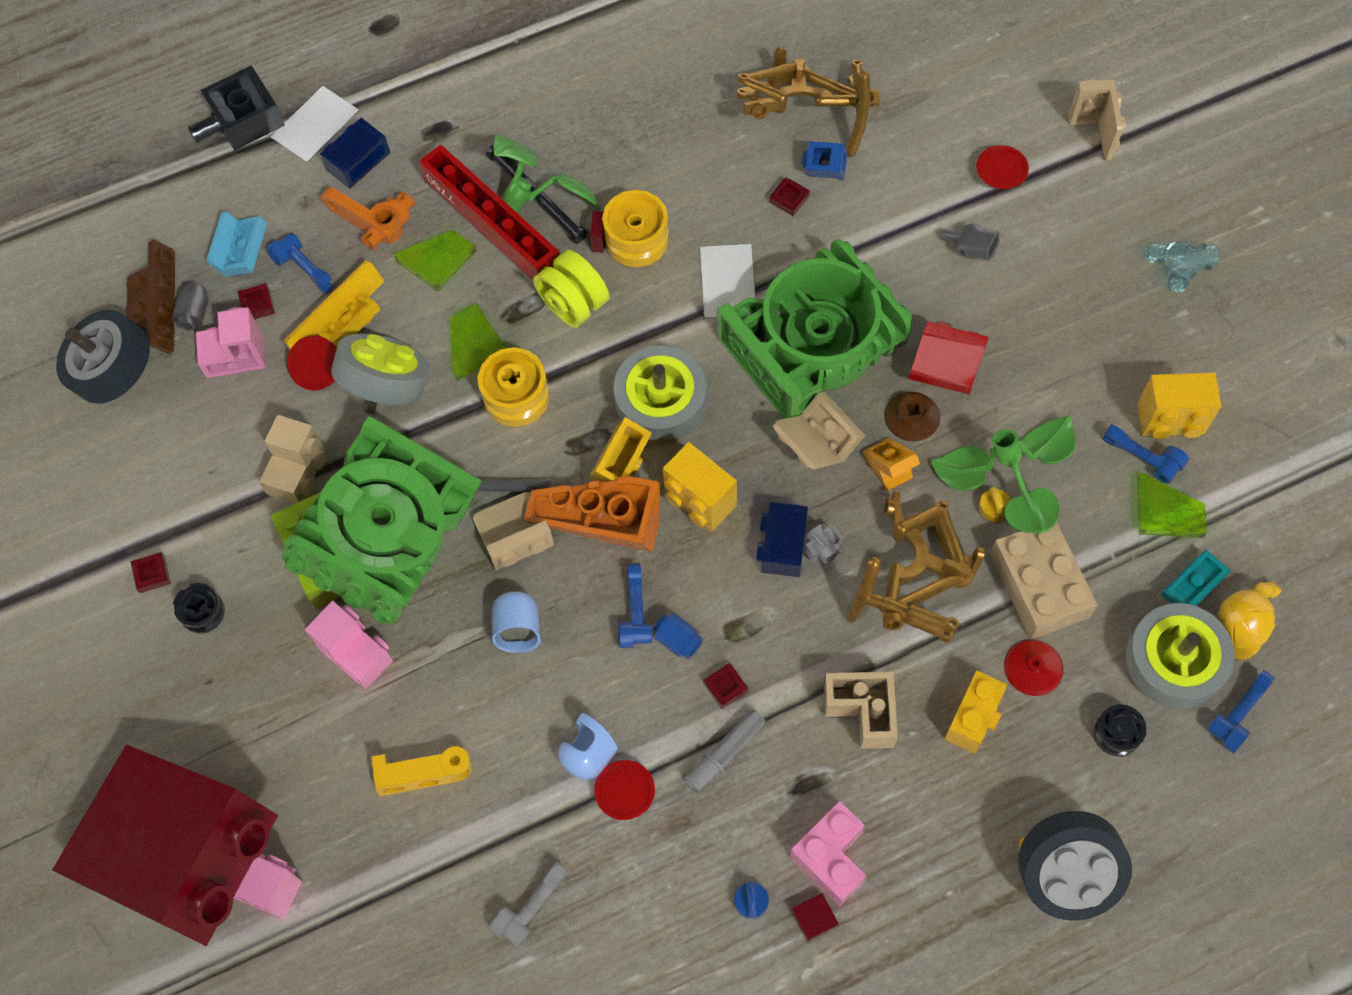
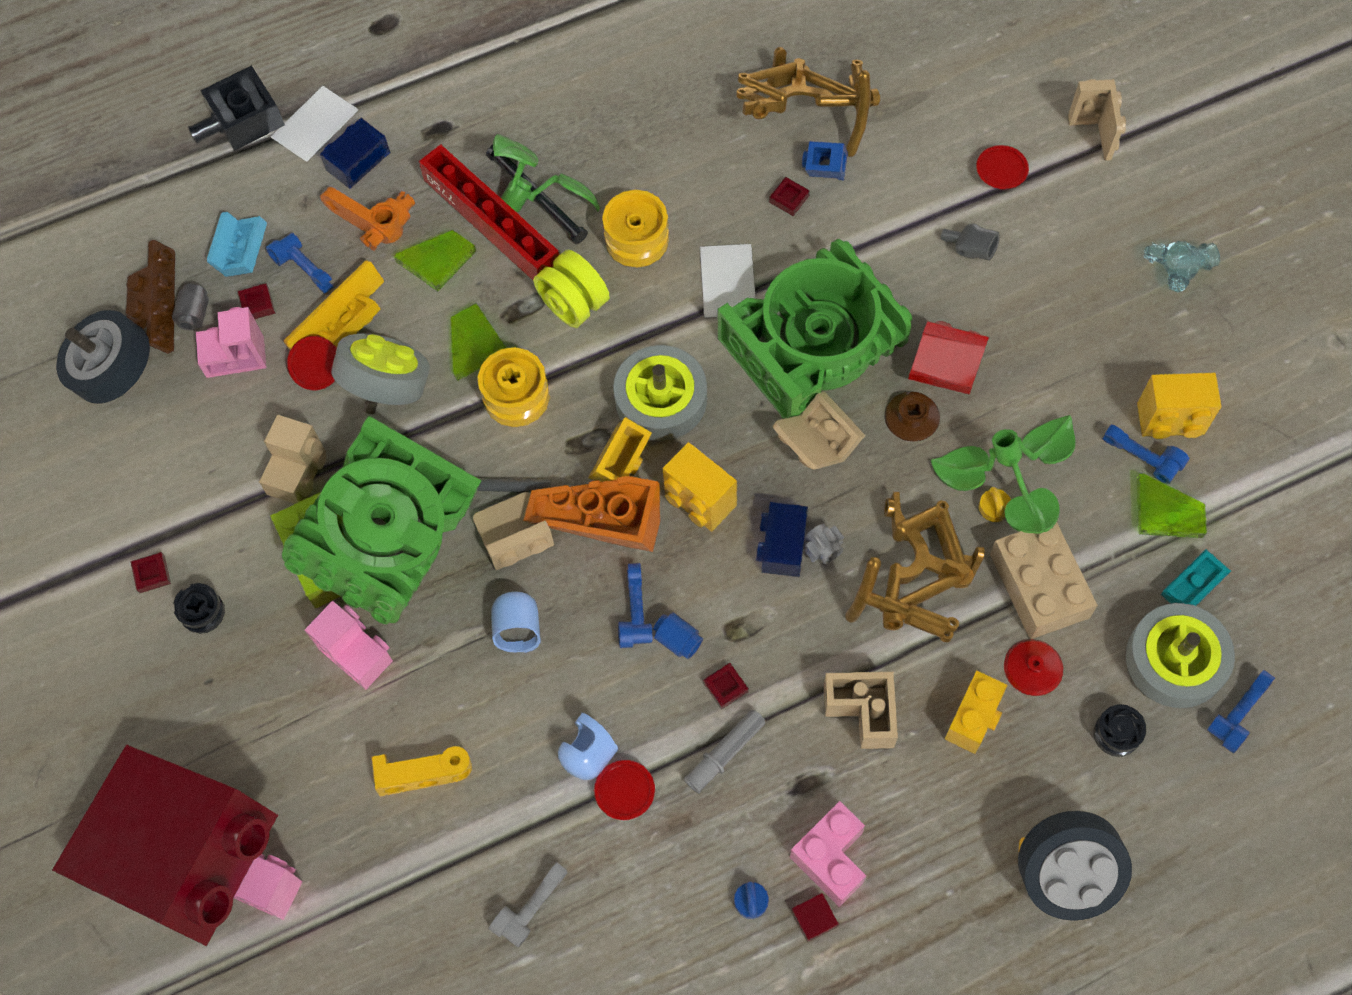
dark red tile [590,211,605,253] -> none
light orange slope [862,437,920,490] -> none
yellow piece [1217,581,1282,660] -> none

